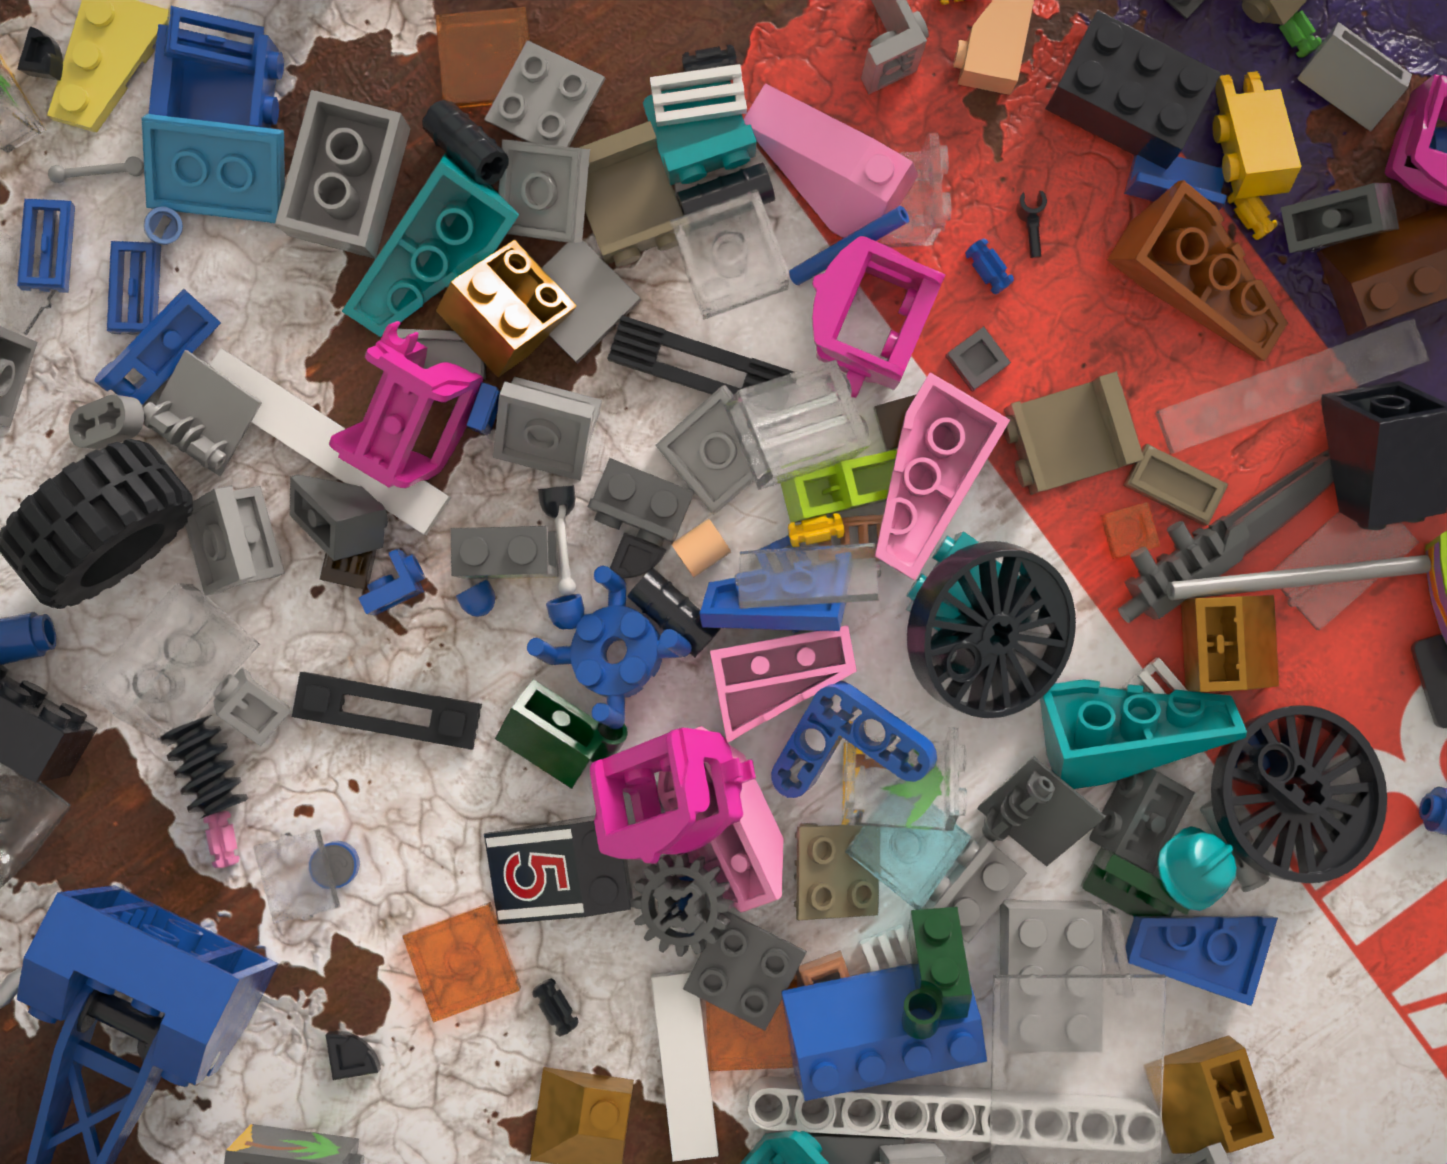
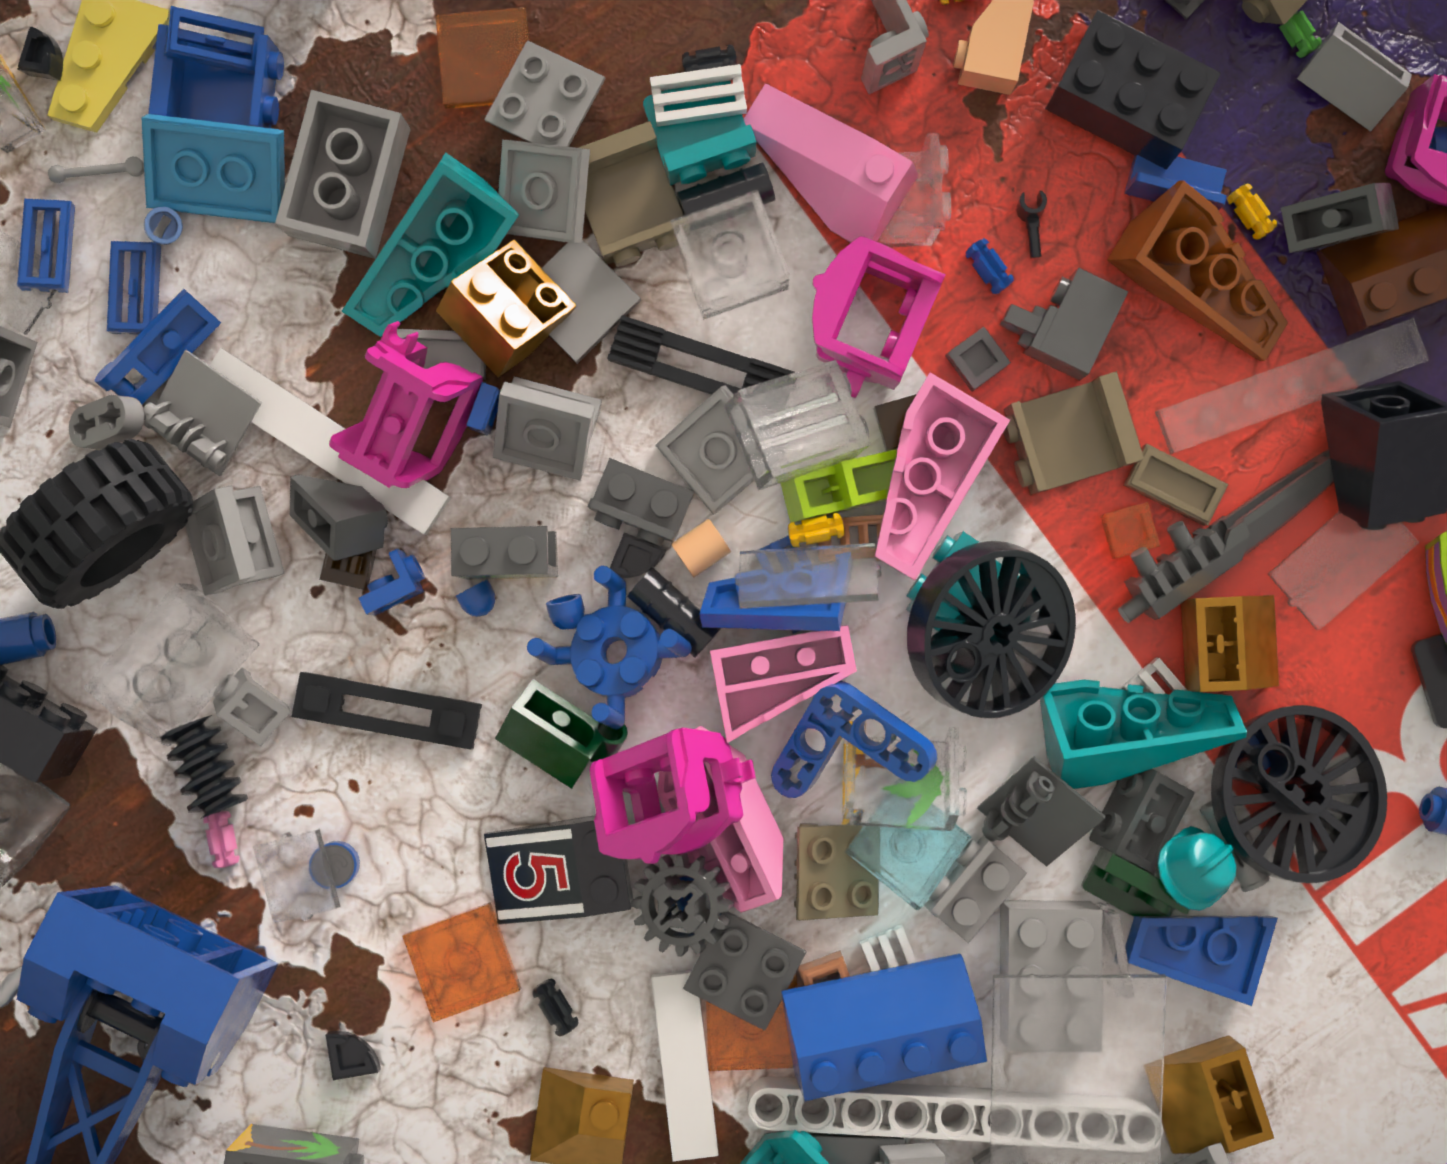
black axle [422,100,509,186] -> none
hinge [538,485,576,596] -> none
blue piece [789,206,909,285] -> none
dark green hinge [902,907,972,1040] -> none
light grey piece [1167,555,1431,600] -> none
yellow hinge [1213,71,1301,199] -> none
none -> dark grey hinge [1000,268,1129,381]

